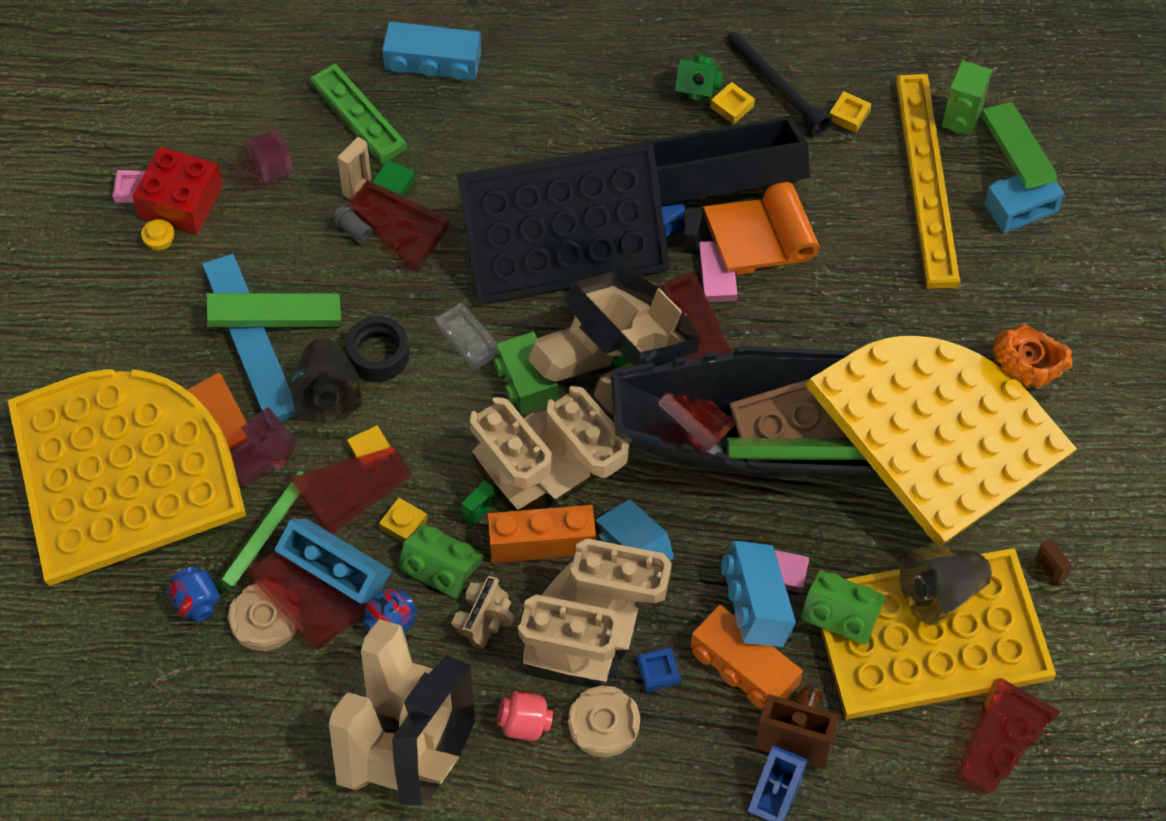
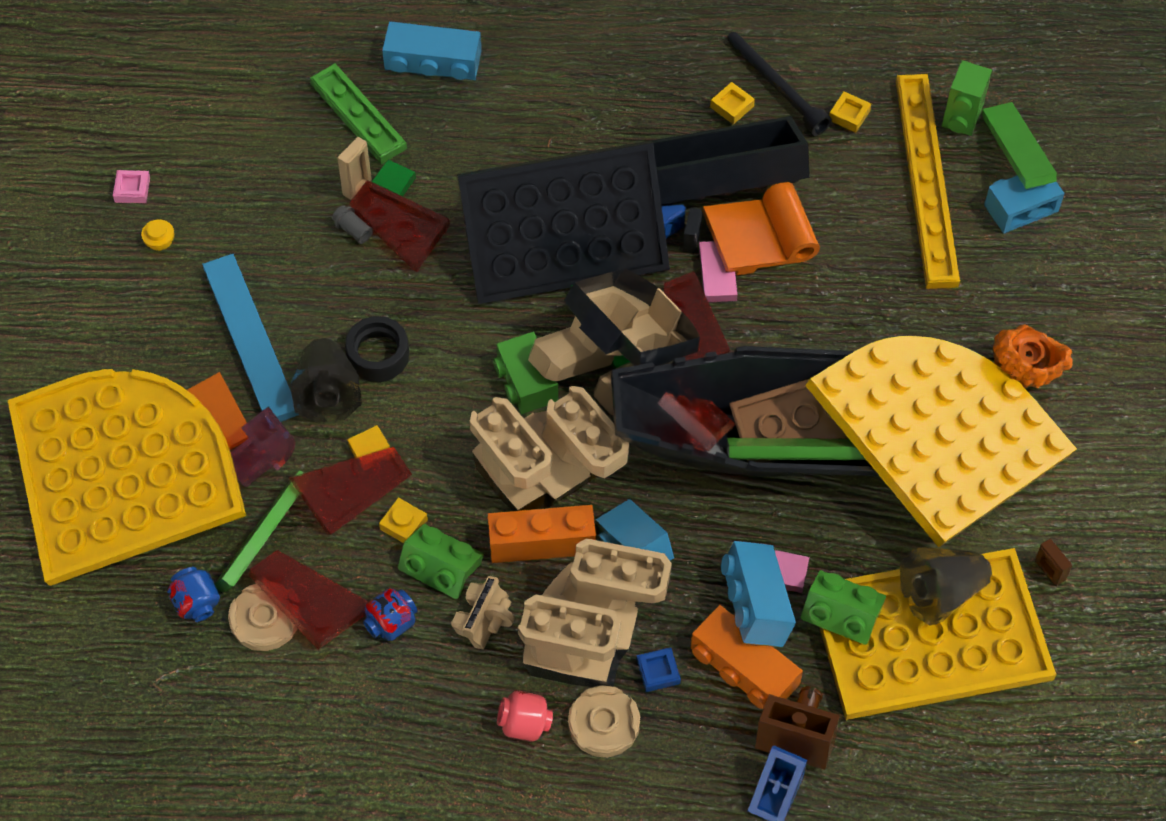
red brick [133,146,223,235] -> none
bright green tile [206,293,341,327] -> none
clear pink brick [243,129,294,185] -> none
dark azure brick [274,518,392,604] -> none
tan piece [329,619,475,805] -> none
clear plate [435,302,497,371] -> none
green tile [461,480,495,526] -> none
green brick [675,54,724,101] -> none
clear red wing [955,678,1061,794] -> none

